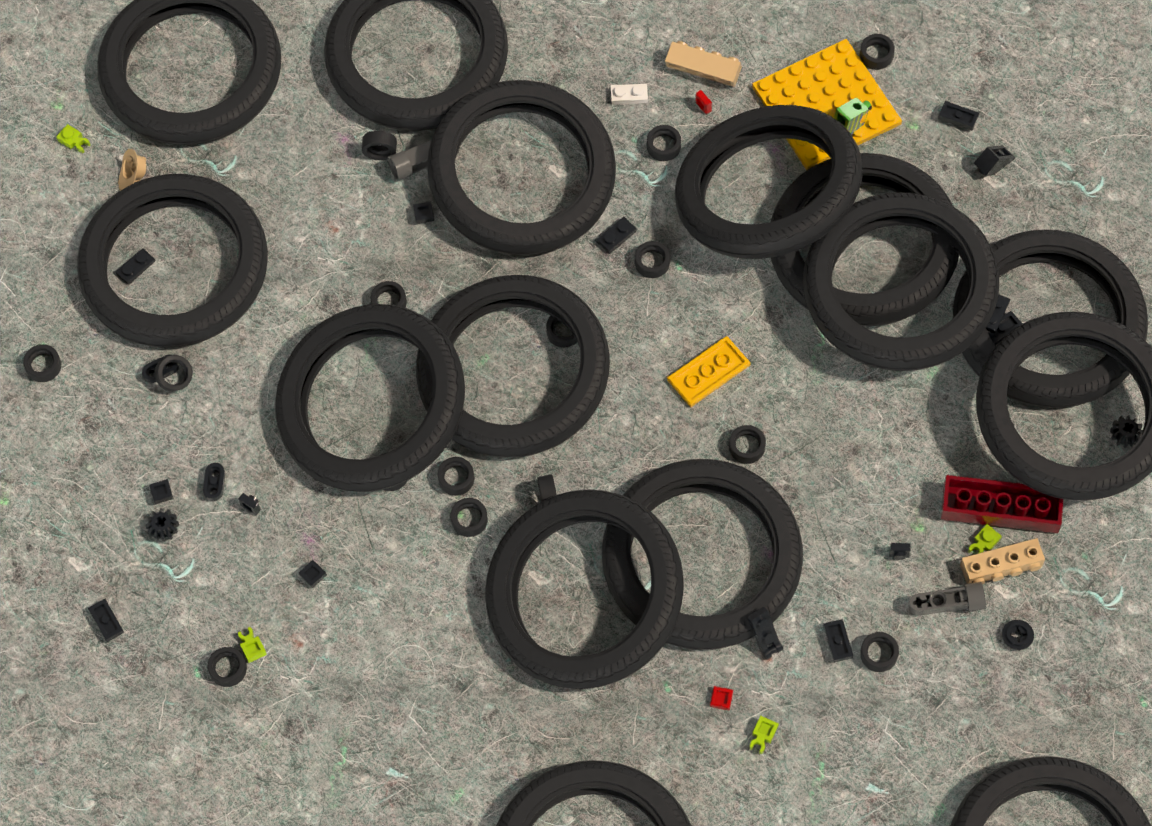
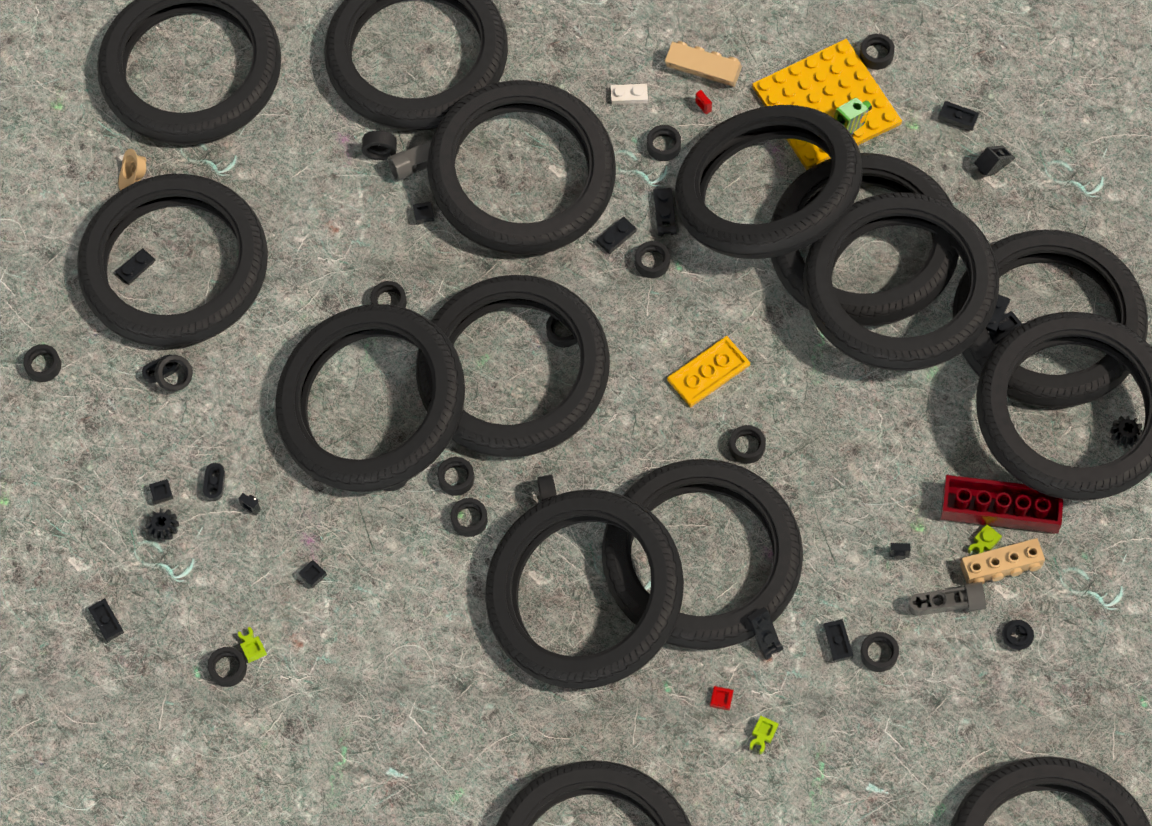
lime plate [56,124,90,153] -> none
none -> black plate [653,188,677,236]

